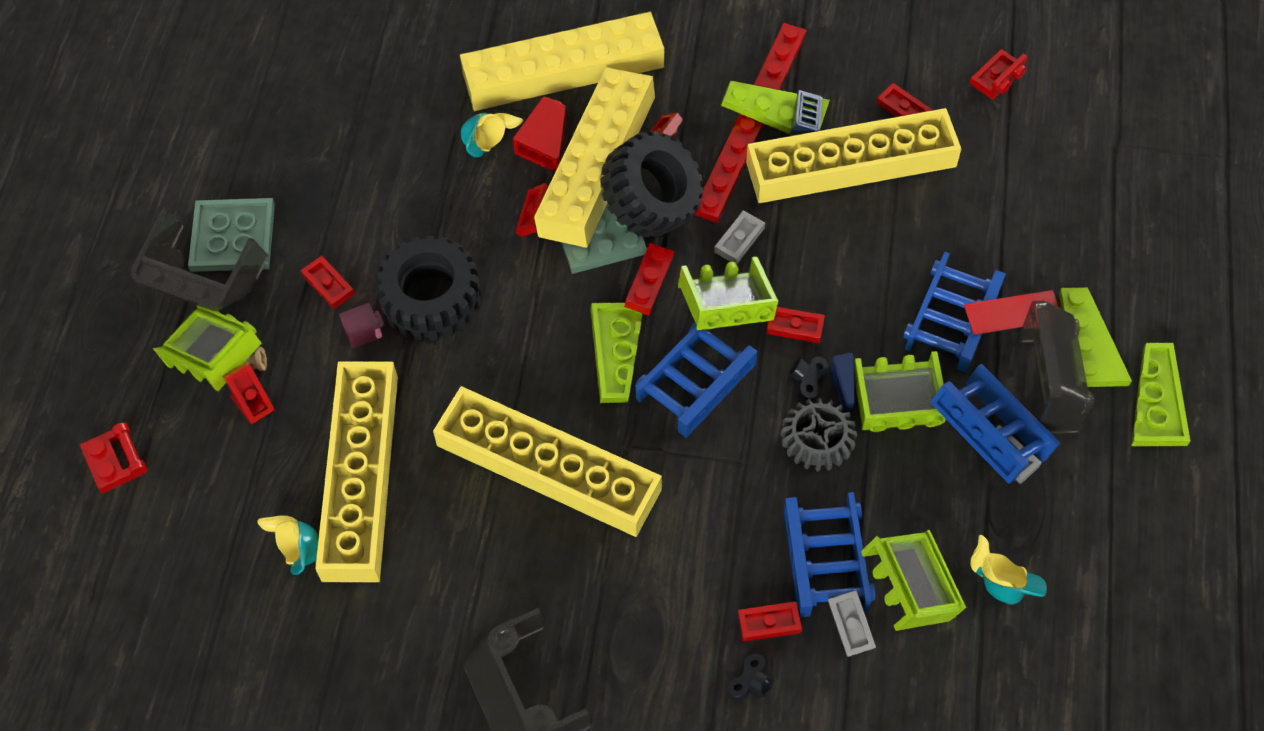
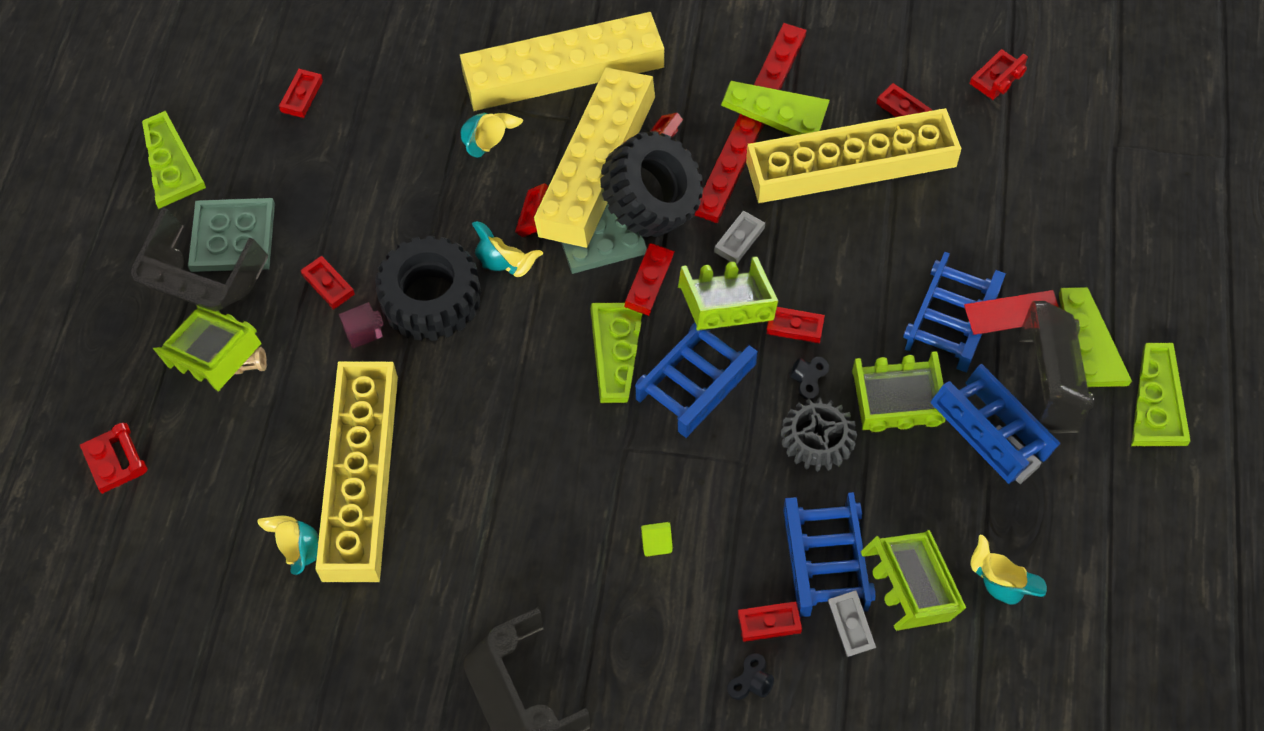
red slope [222,362,275,424] -> none
light yellow brick [433,386,662,537] -> none
red slope [513,96,567,172] -> none
slope [790,90,823,135] -> none
dark blue slope [830,353,855,415] -> none
none -> lime wing [142,111,206,209]
none -> red plate [279,69,323,118]
none -> hair [472,222,543,277]
none -> lime slope [641,522,673,557]

